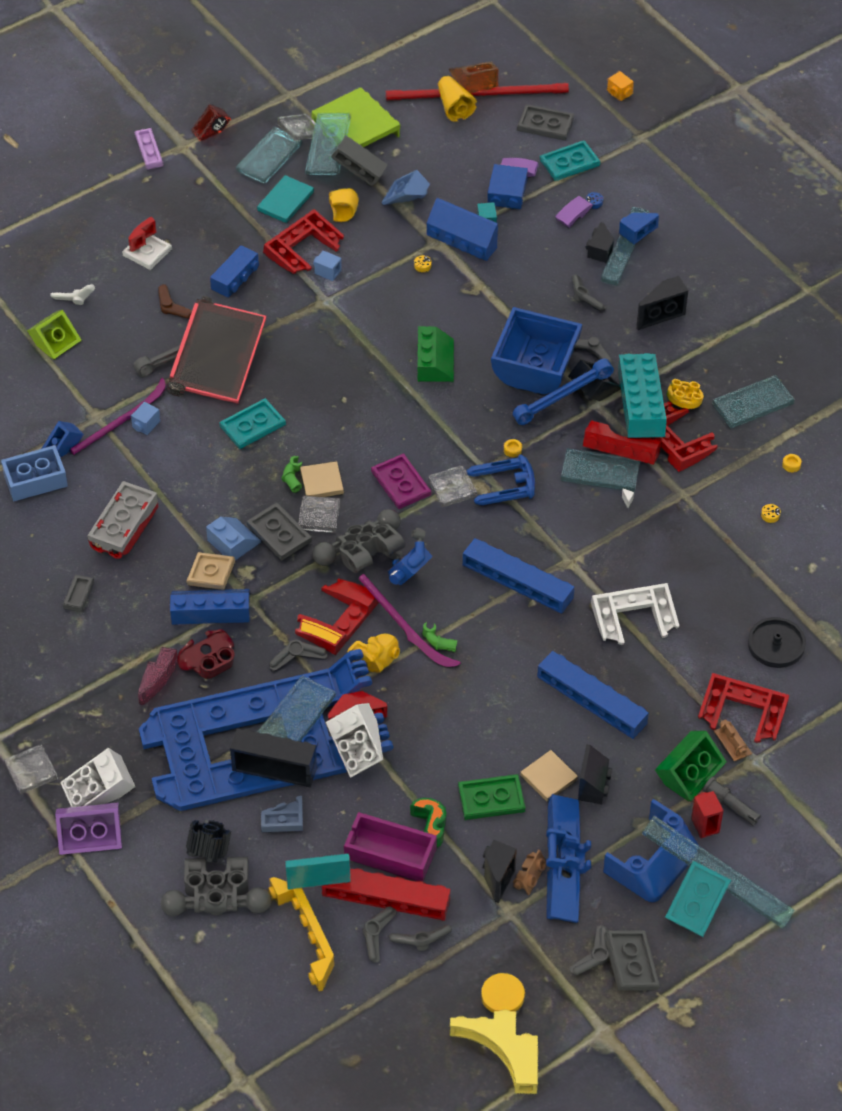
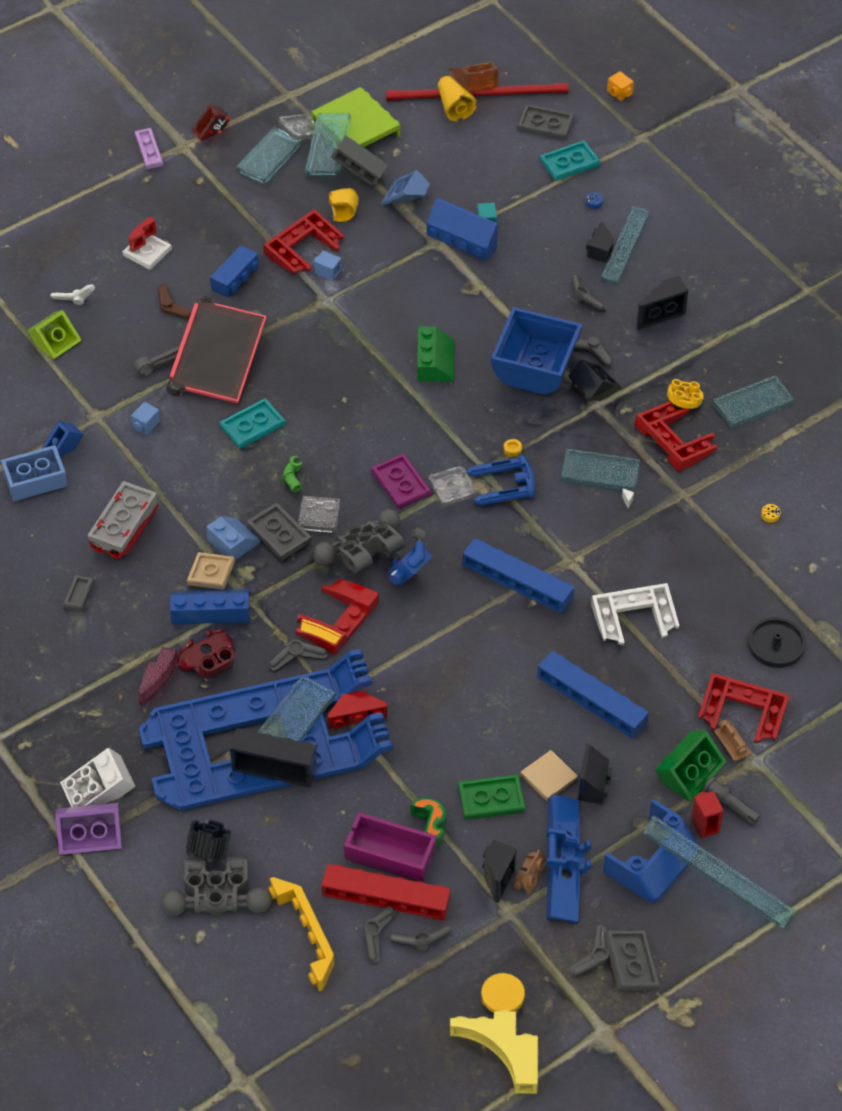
clear plate [4,744,58,795] -> none
magenta piece [70,378,166,455] -> none
teal tile [257,175,314,223] -> none
sand blue wing [261,796,303,832] -> none
teal tile [285,854,351,889] -> none
tan tile [300,461,344,499] -> none
white slope [326,703,383,777] -> none
yellow head [347,634,400,673] -> none
magenta piece [359,574,461,667] -> none
yellow tile [414,255,432,272] -> none
bright green piece [422,622,457,652] -> none
blue brick [487,164,528,209] -> none
medium lavender slope [501,158,539,177] -> none
blue piece [512,358,614,425] -> none
medium lavender slope [555,196,593,228] -> none
red arch [583,420,662,465] -> none
teal brick [618,353,666,438] -> none
blue slope [619,213,659,244] -> none
teal tile [665,861,731,937] -> none
yellow tile [782,454,802,472] -> none

